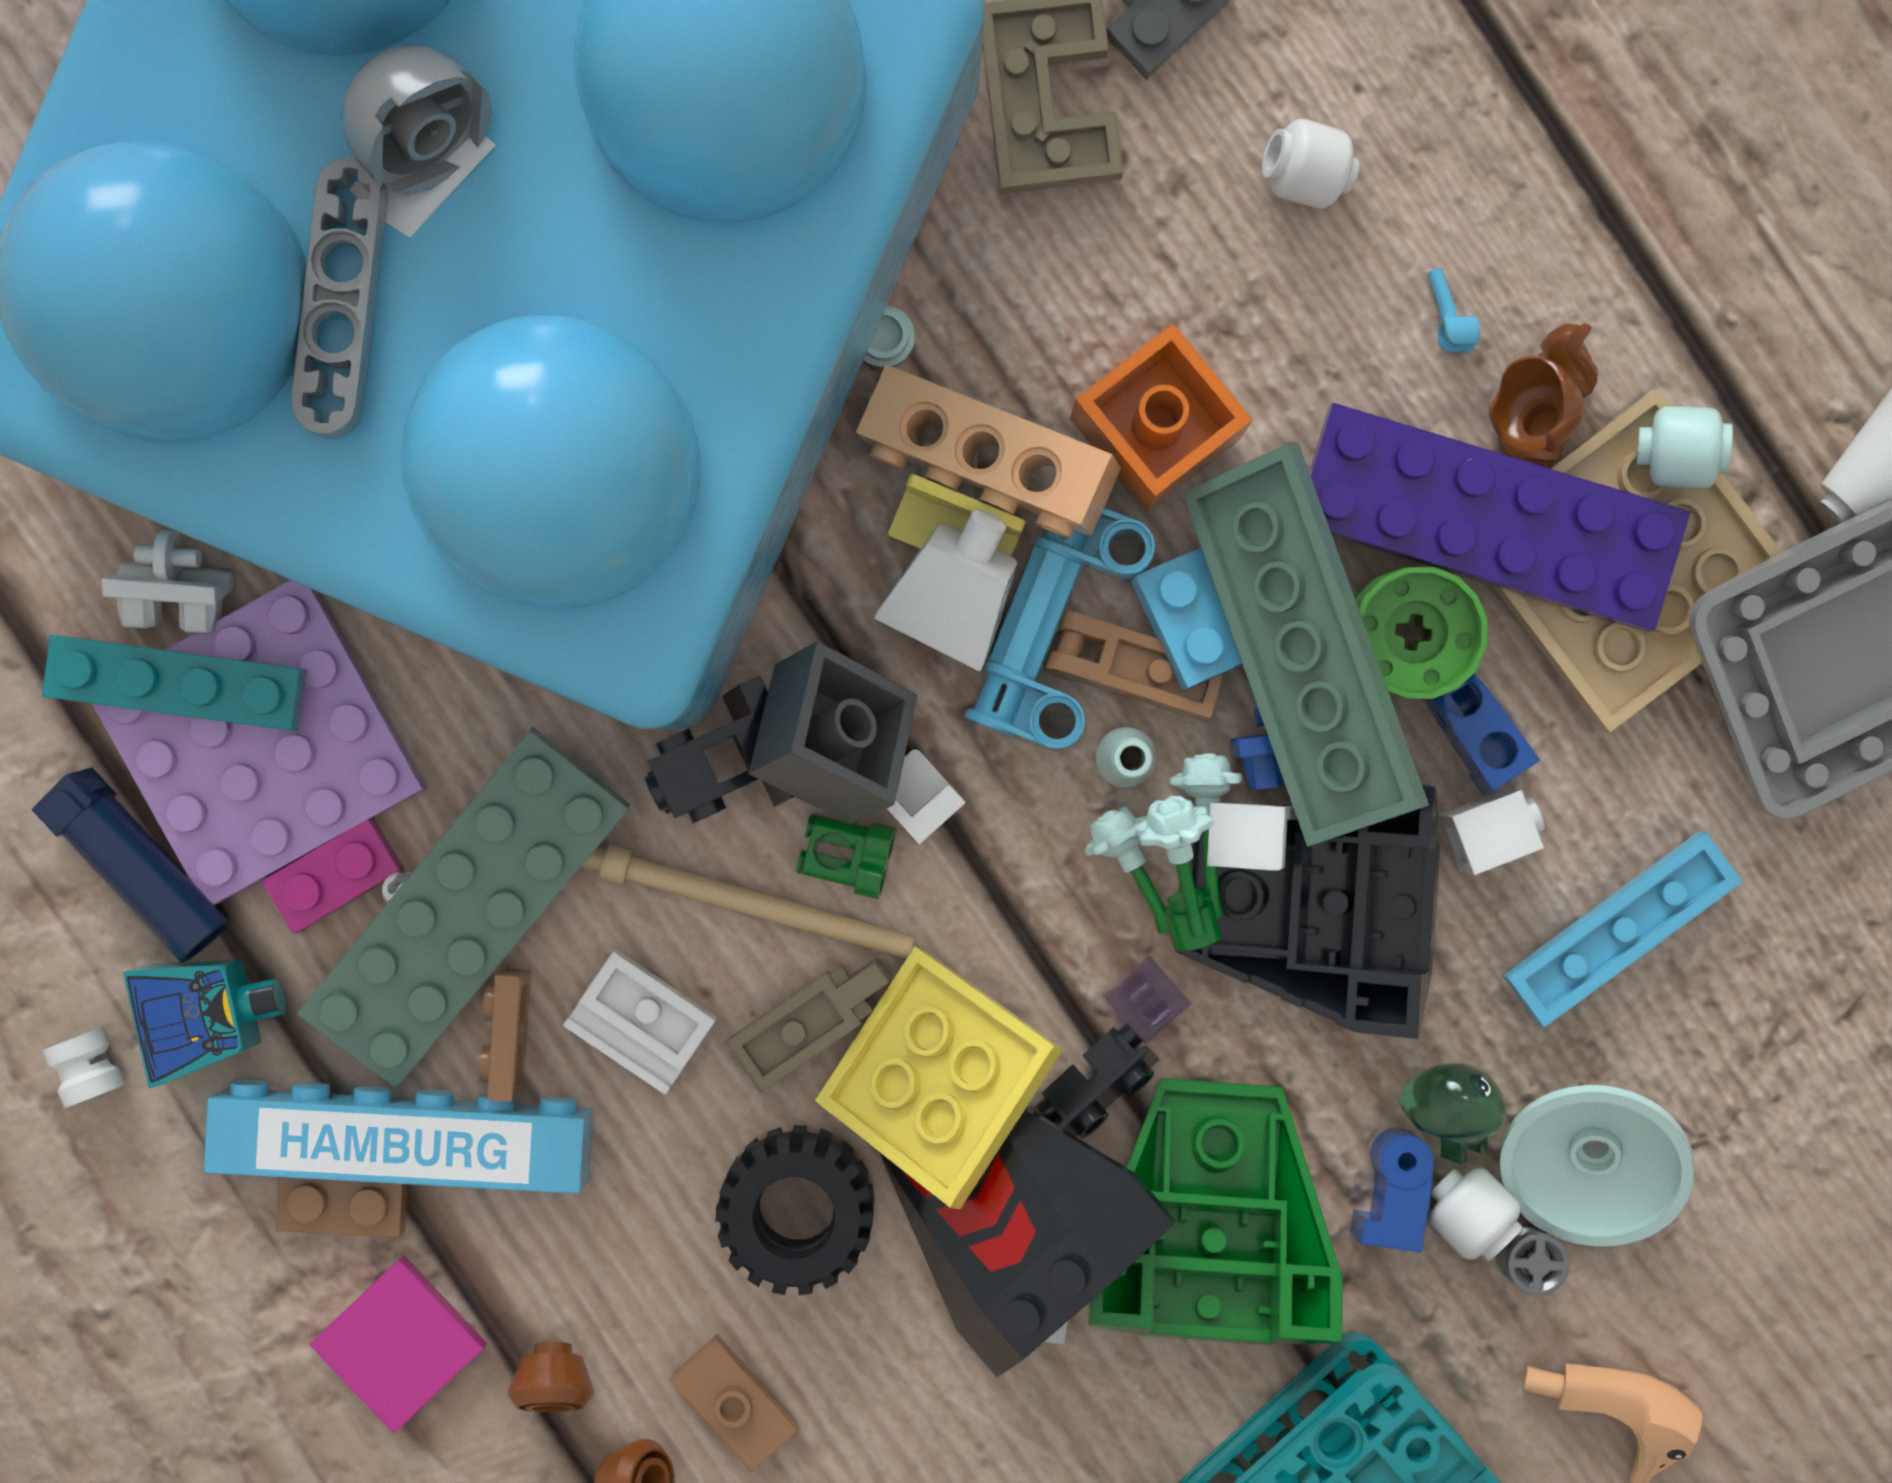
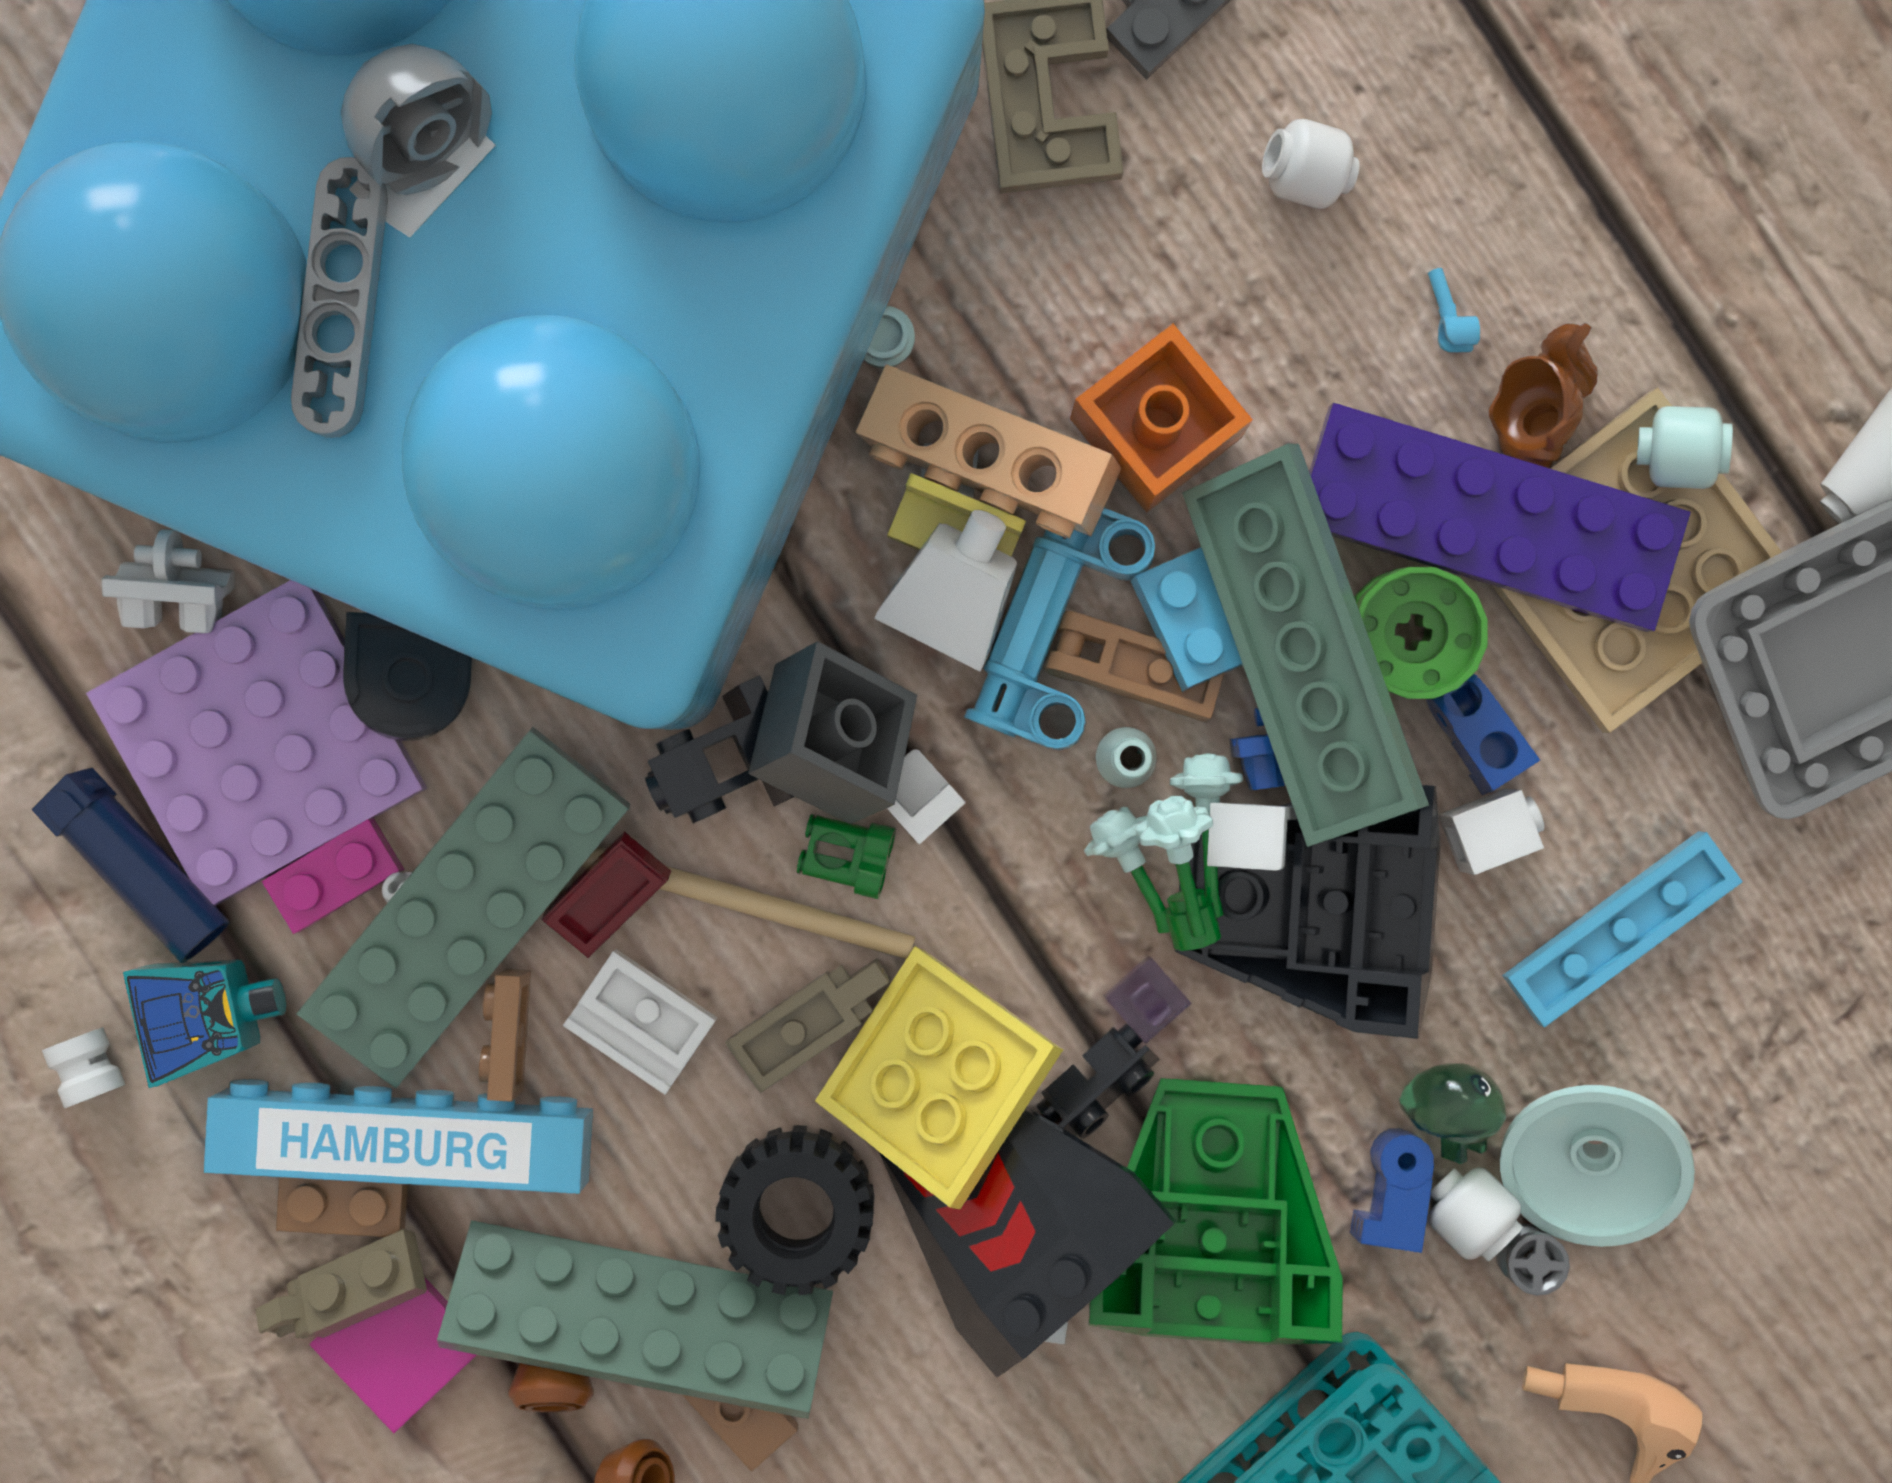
teal plate [42,634,306,731] -> none
none -> dark tan hinge [255,1229,427,1339]
none -> black tile [343,612,472,741]
none -> sand green plate [437,1220,833,1419]
none -> dark red tile [541,831,671,958]

